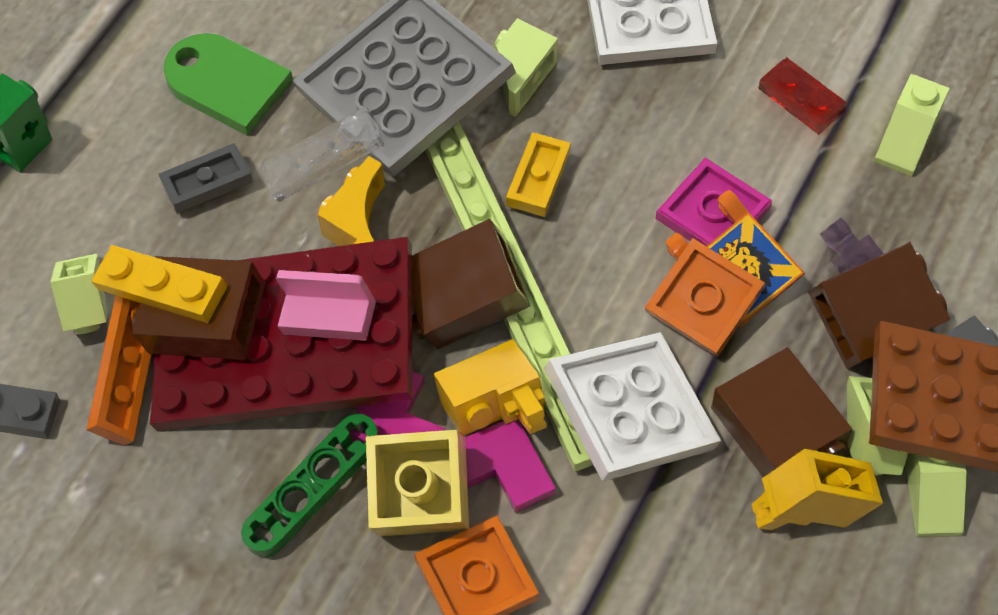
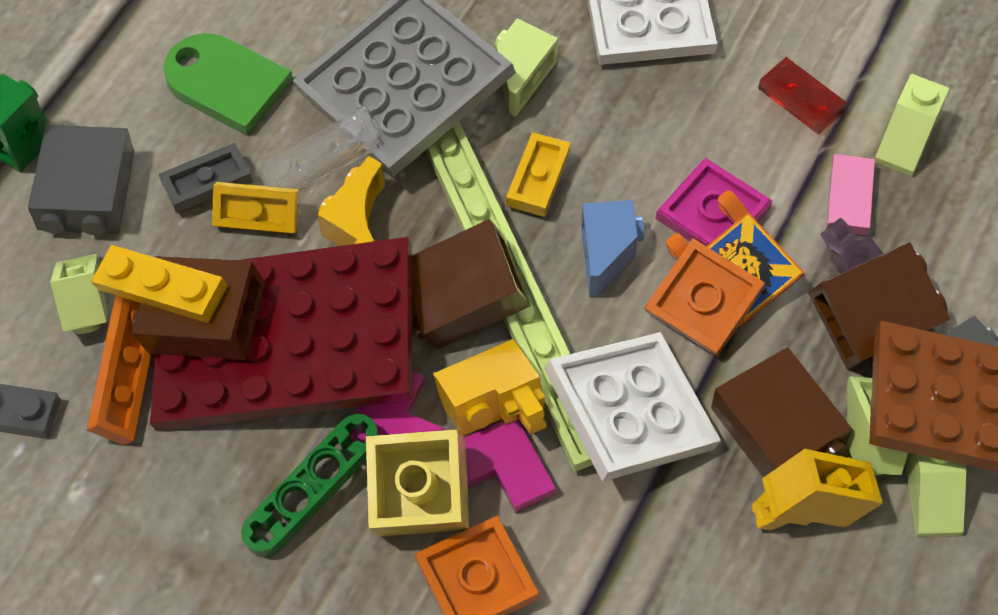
bright pink panel [276,270,376,341] -> none
none -> dark grey brick [28,125,135,236]
none -> yellow plate [212,182,299,233]
none -> medium blue slope [581,200,644,297]
none -> bright pink tile [826,154,875,236]

